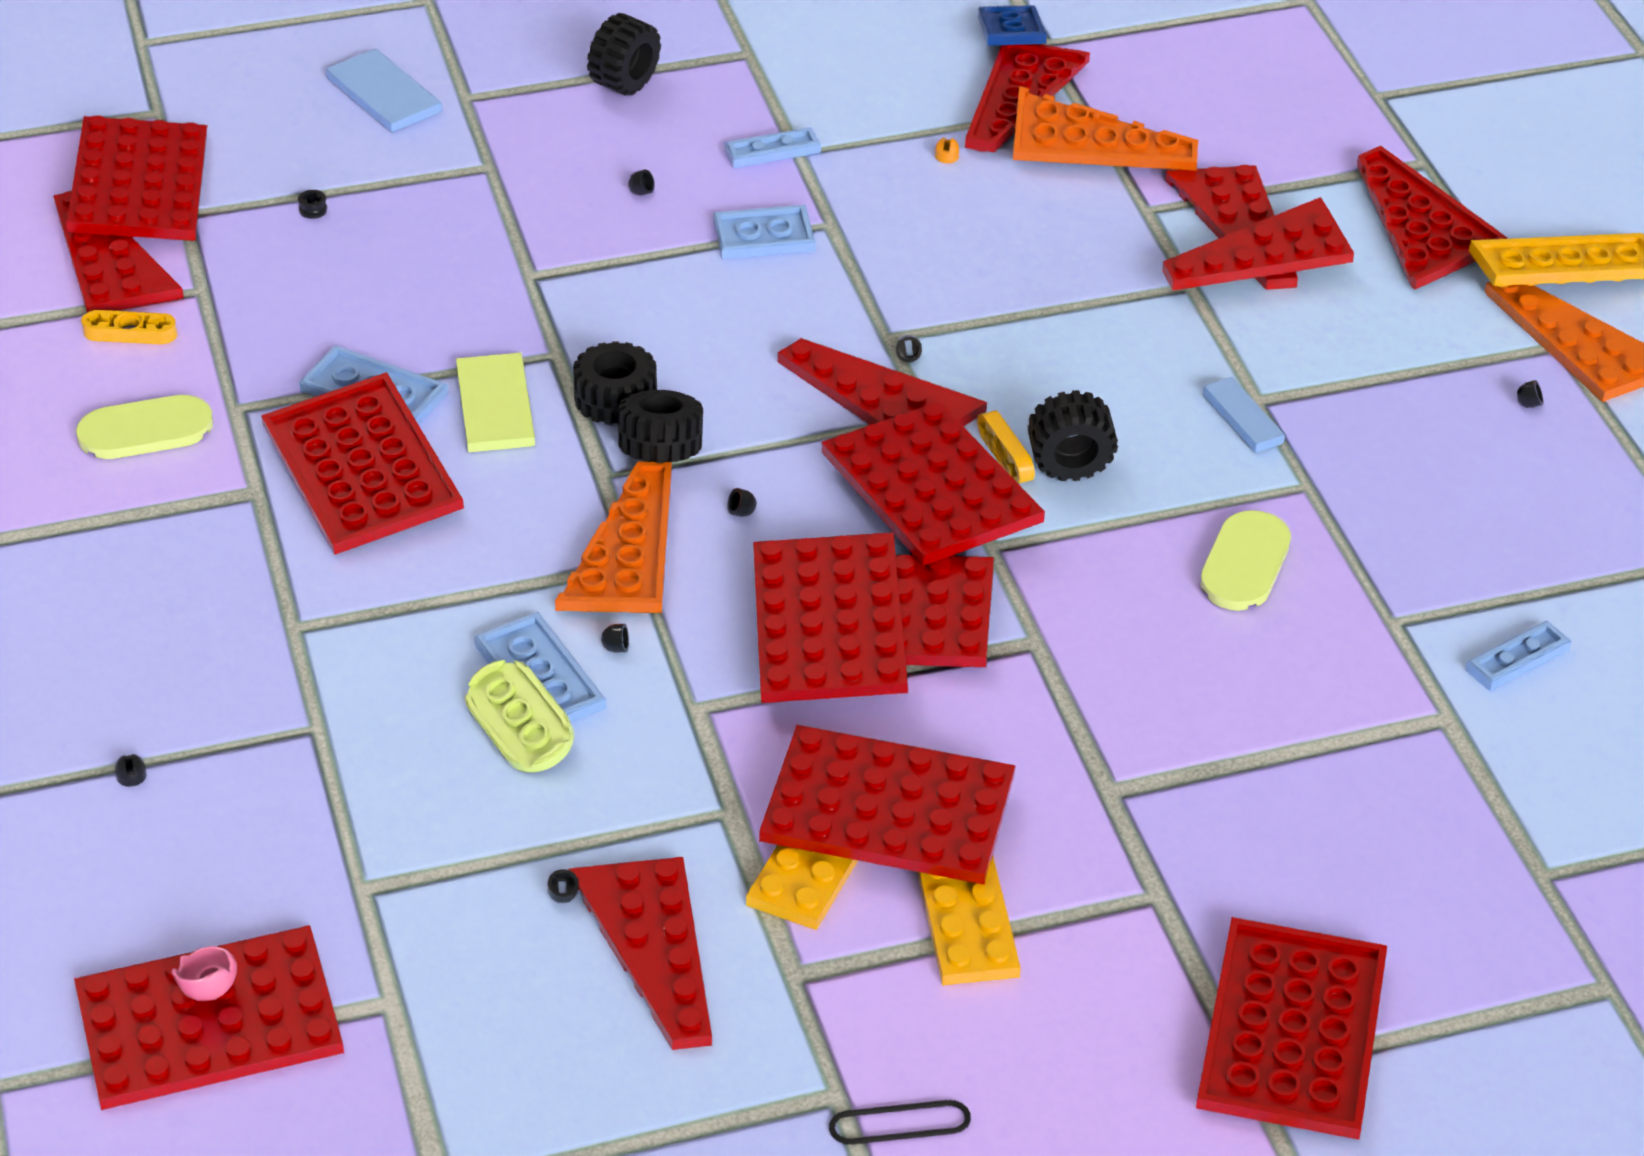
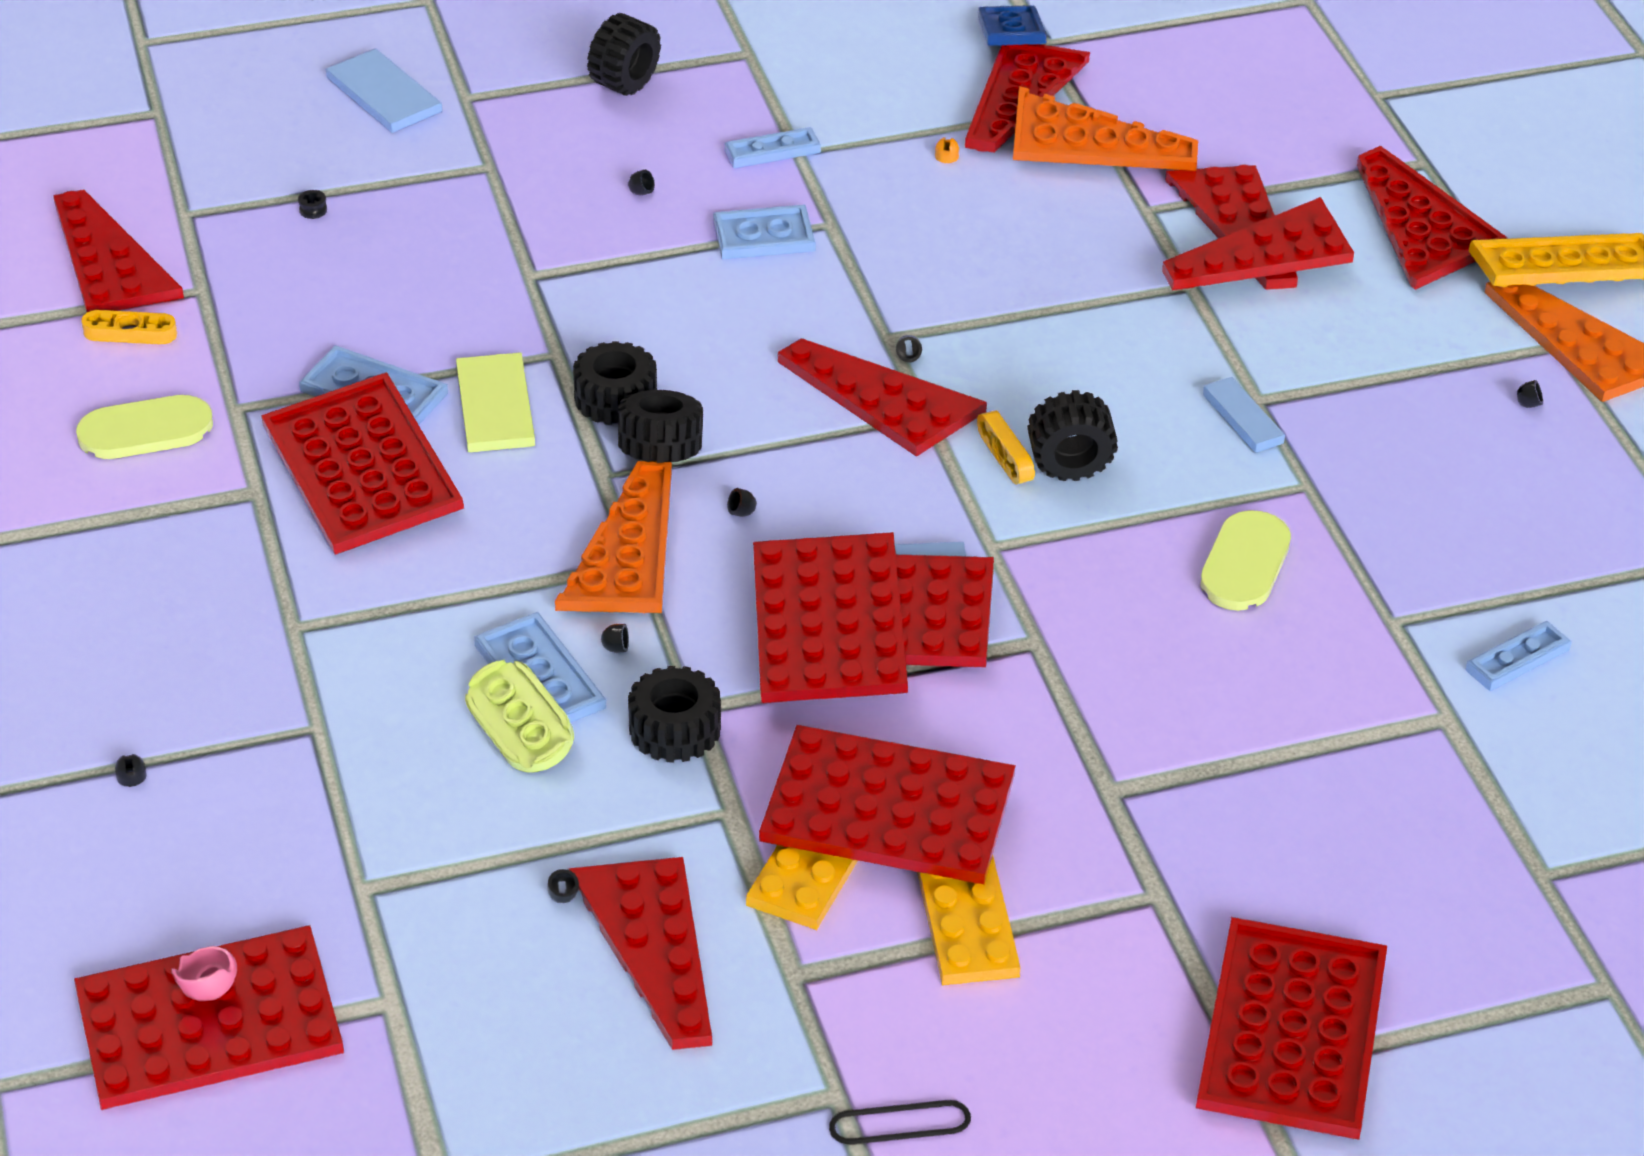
red plate [67,115,207,241] -> none
red plate [821,402,1045,566] -> none
none -> black tyre [628,666,721,763]

